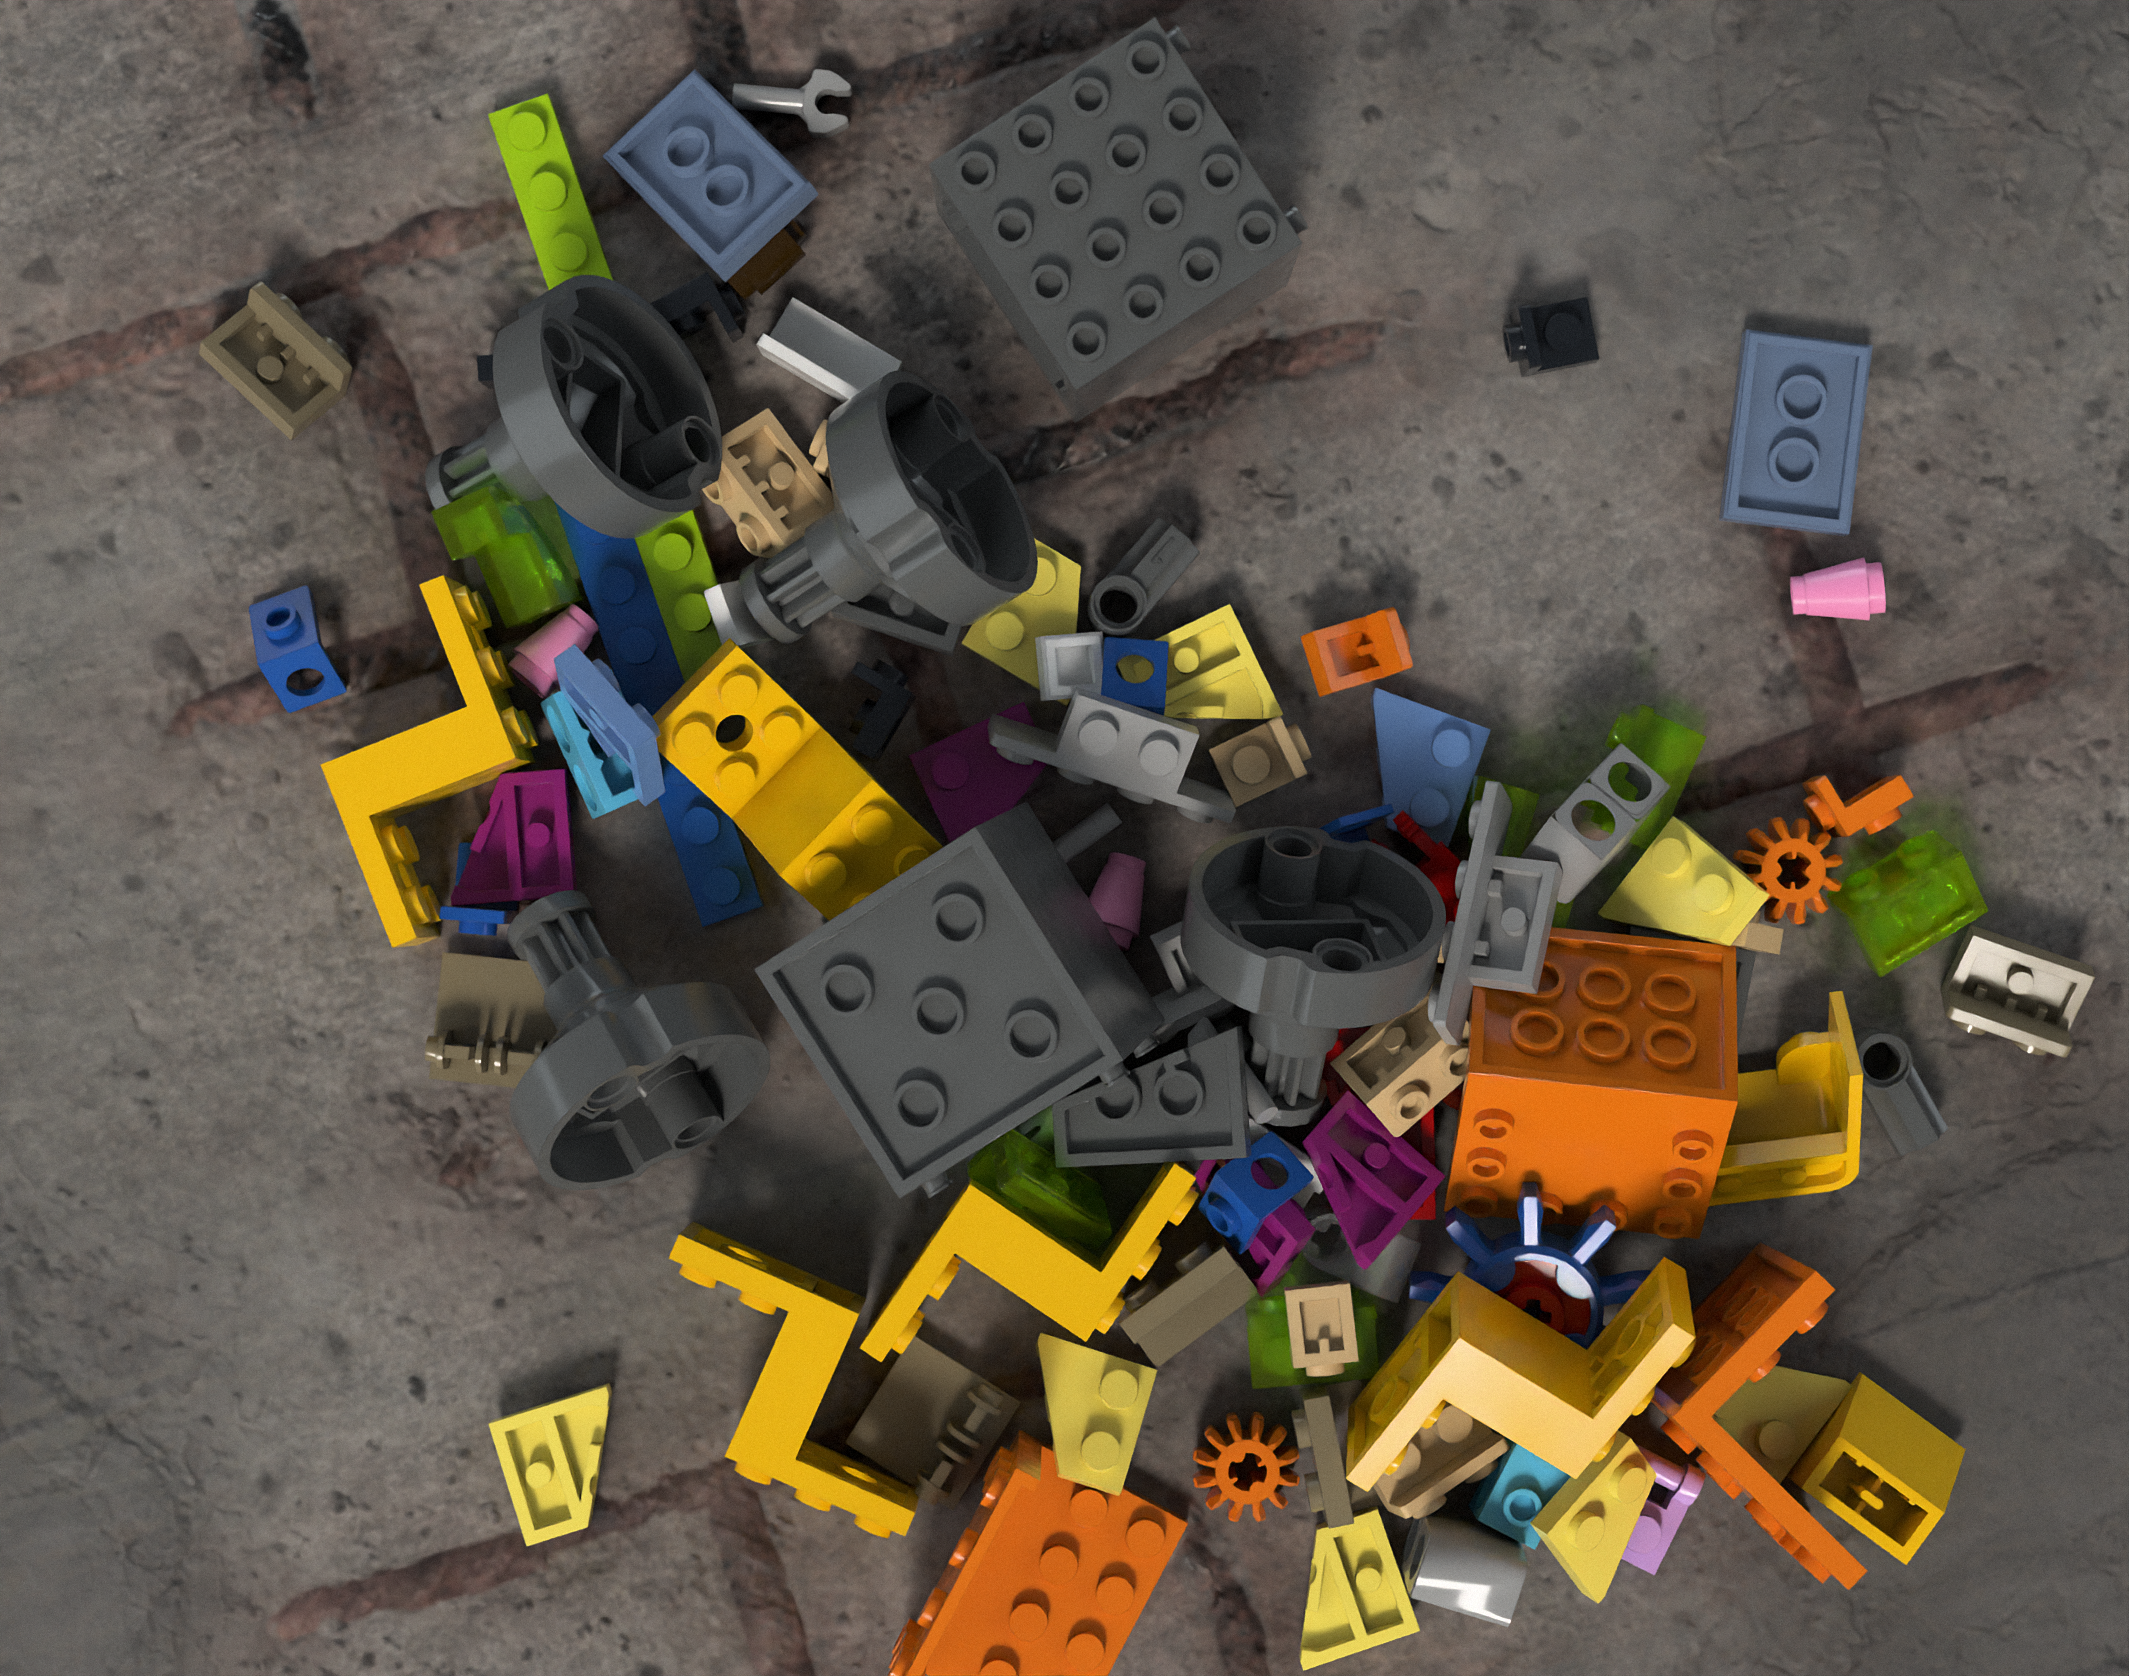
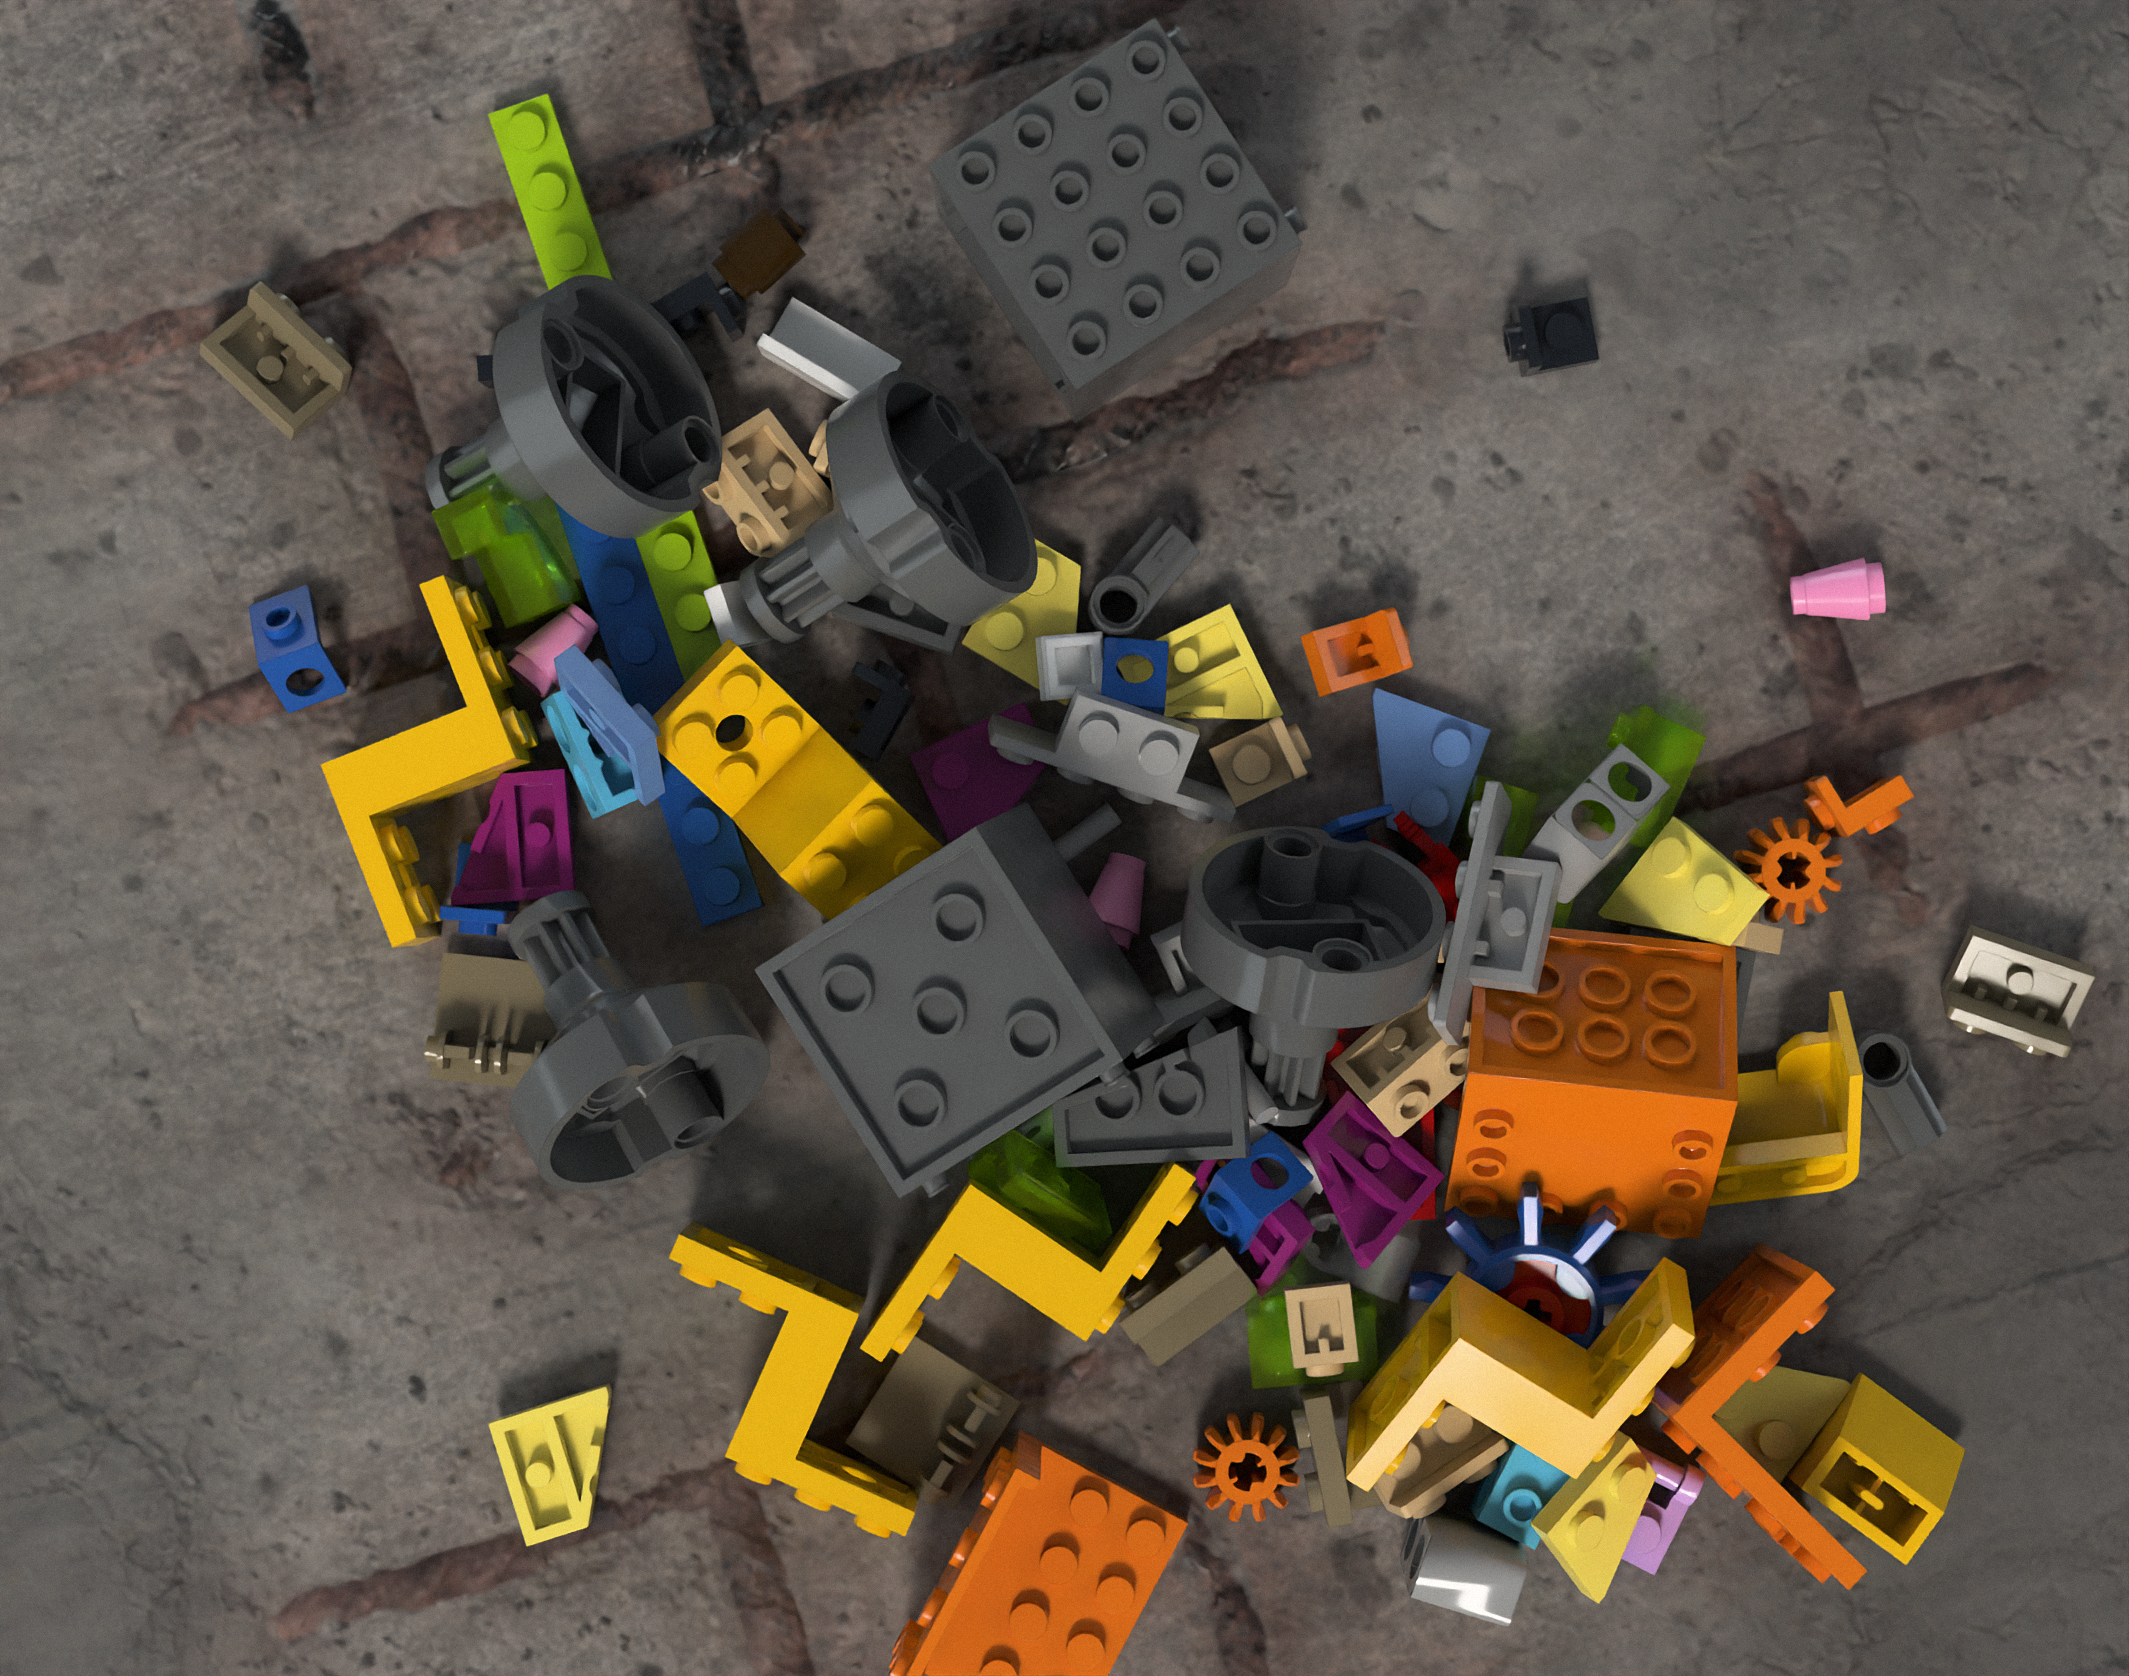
sand blue tile [603,69,819,282] -> none
light grey bar [732,69,852,138] -> none
light yellow wing [1036,1333,1158,1496] -> none
light yellow wing [1299,1506,1420,1671] -> none
sand blue tile [1719,329,1873,536] -> none
clear neon green bracket [1826,830,1989,978] -> none

